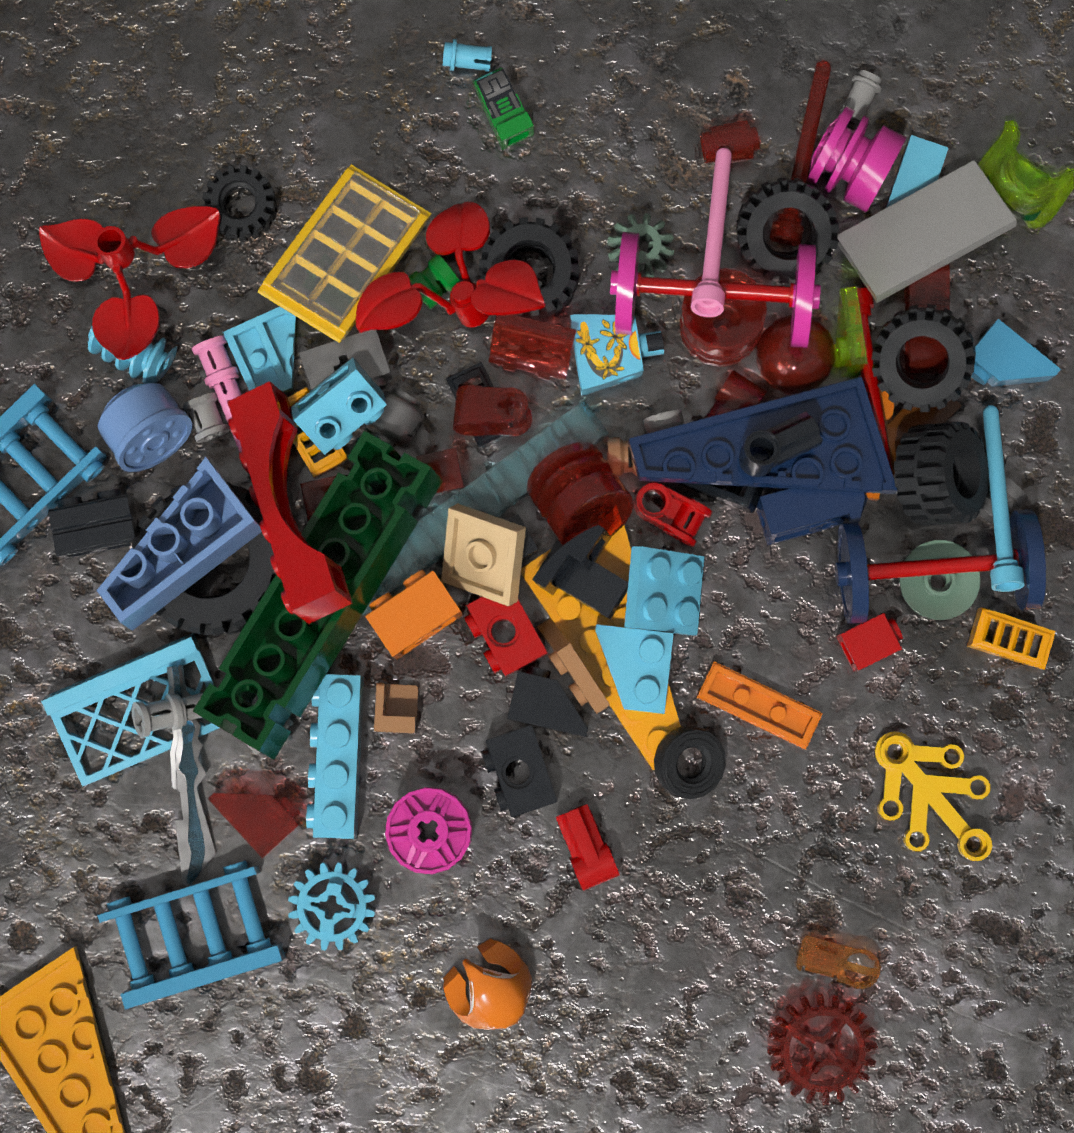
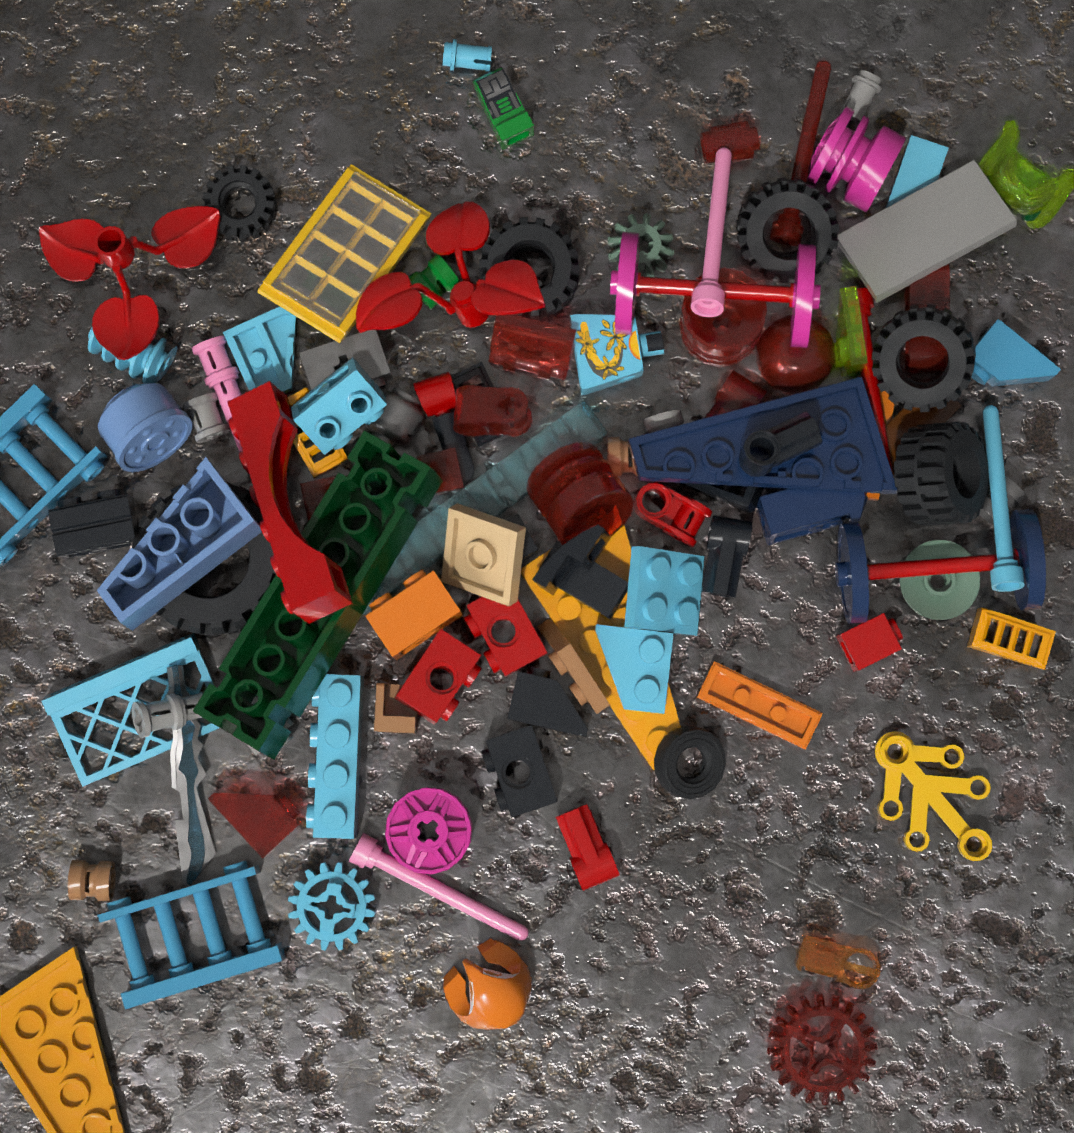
none -> medium nougat wheel [68,860,116,902]
none -> bright pink piece [348,833,529,941]
none -> red brick [394,629,482,725]
none -> piece [413,372,474,483]
none -> black piece [701,515,752,598]

